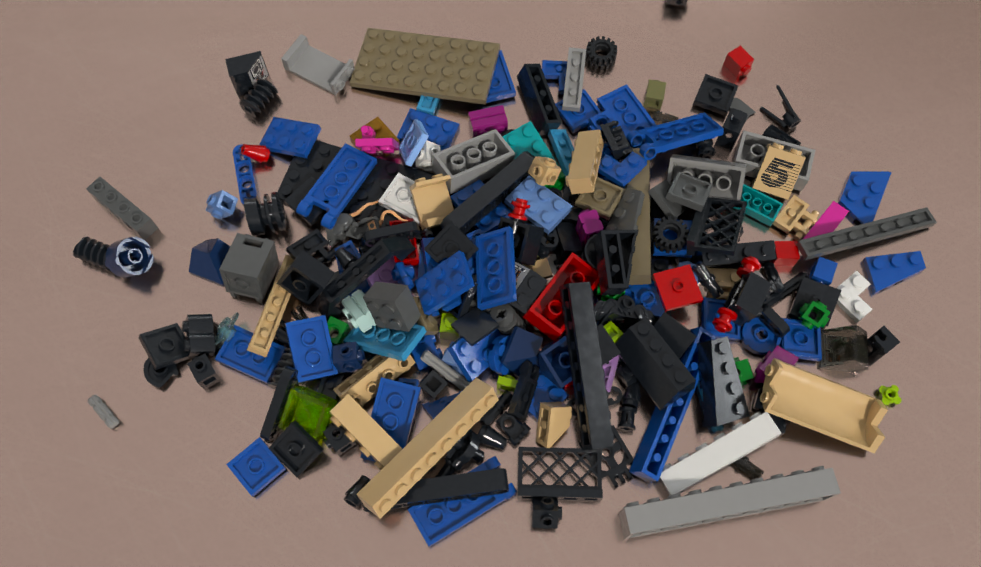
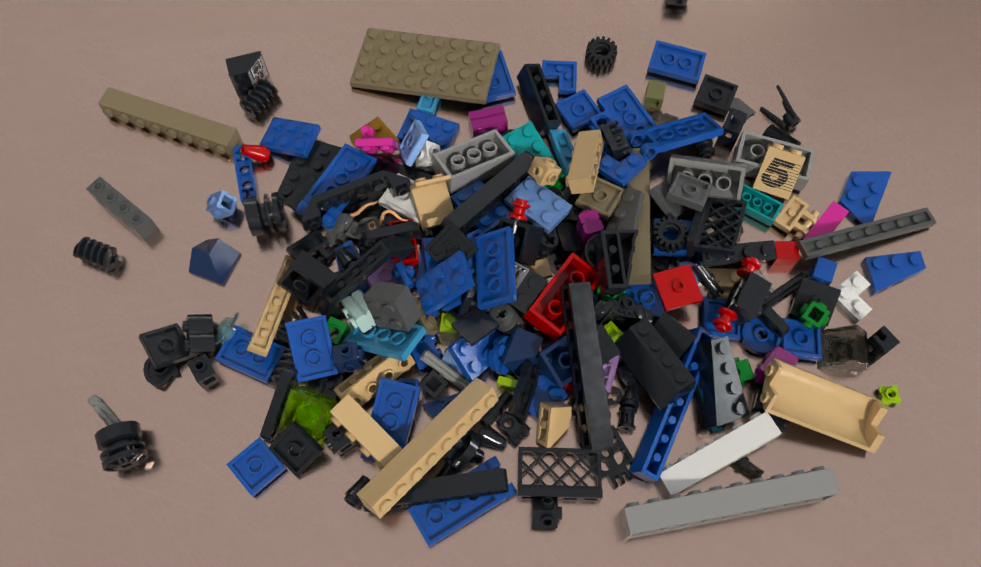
dark blue brick [105,237,154,278] -> none
dark grey container [219,233,279,303] -> none
light grey panel [281,34,355,95] -> none
light grey plate [562,47,586,112] -> none
red brick [723,45,754,78] -> none
black axle [763,261,785,294] -> none
none -> black wheel [94,421,148,472]
none -> dark tan brick [98,87,241,155]
none -> black slope [301,170,410,231]
none -> blue plate [647,40,707,85]

